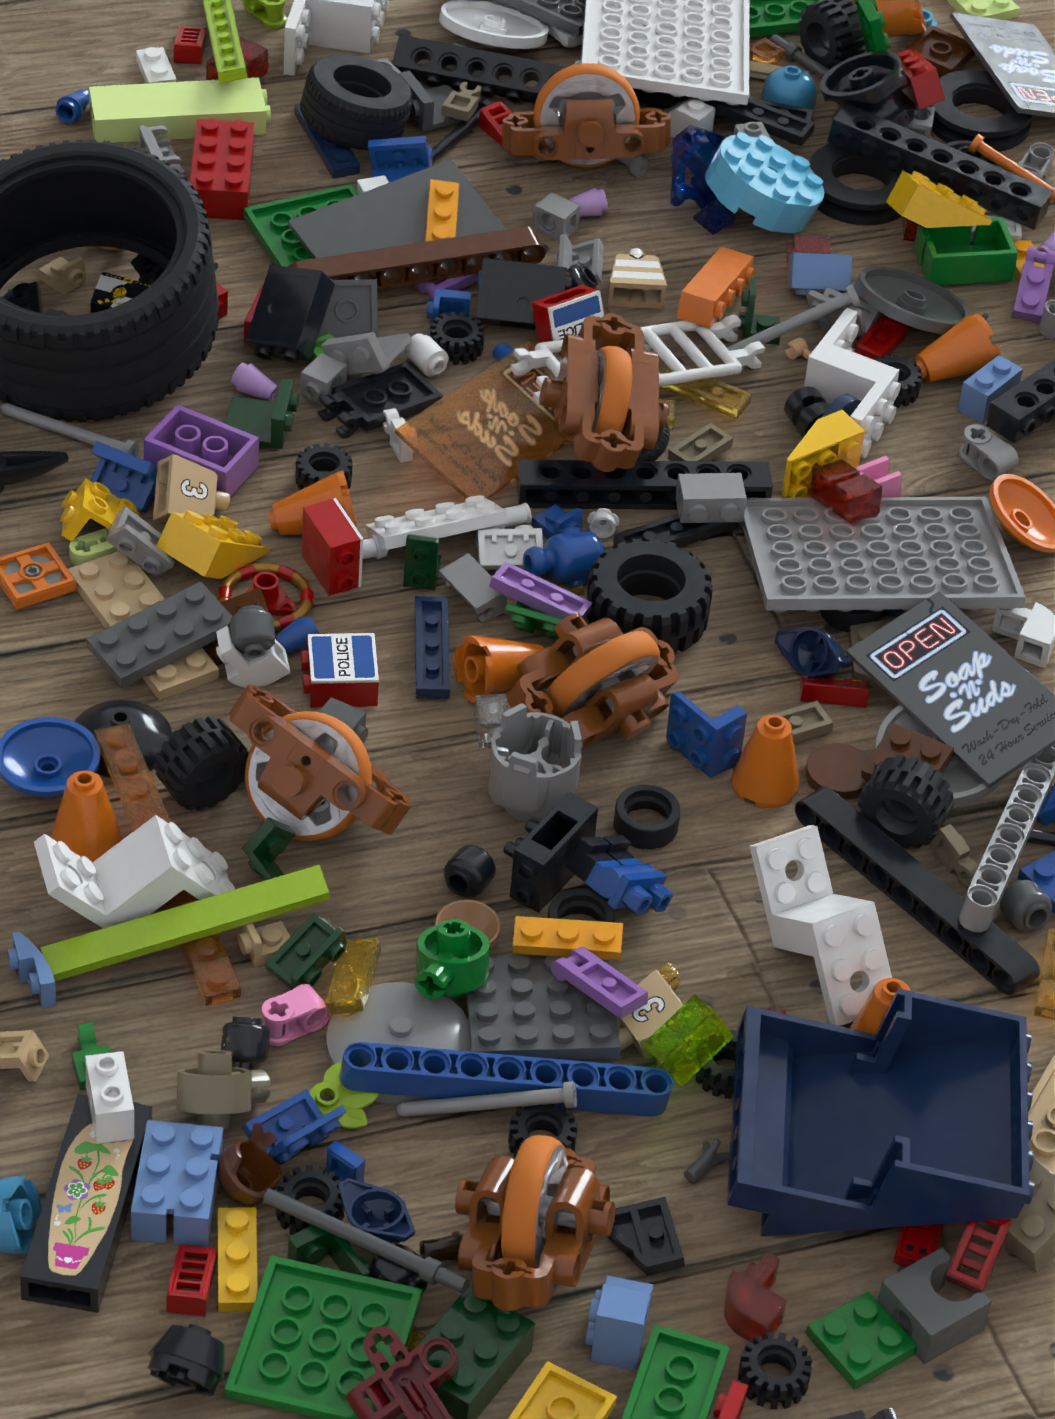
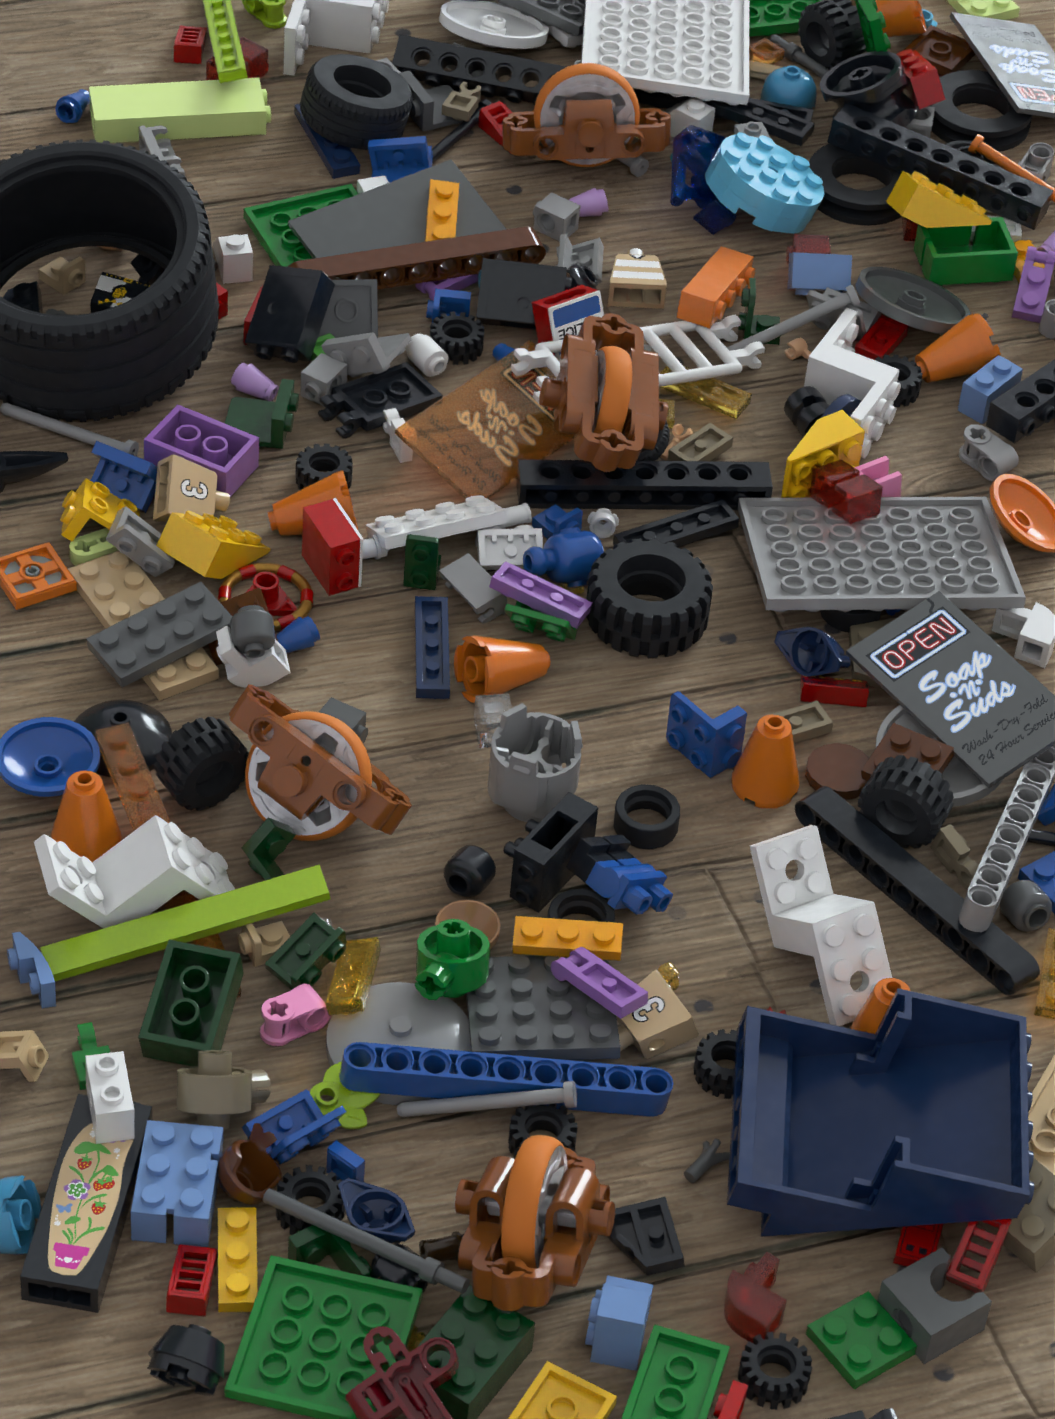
white plate [136,47,176,84] -> none
red brick [190,119,254,220] -> none
black head [221,1016,270,1070] -> none
piece [301,633,379,708] -> none
dark orange piece [507,612,679,749] -> none
clear neon green brick [642,994,734,1087] -> none
light grey brick [675,473,747,523] -> none
none -> dark green brick [138,940,244,1067]
none -> white slope [213,234,253,284]
none -> light nougat hand [661,424,693,460]

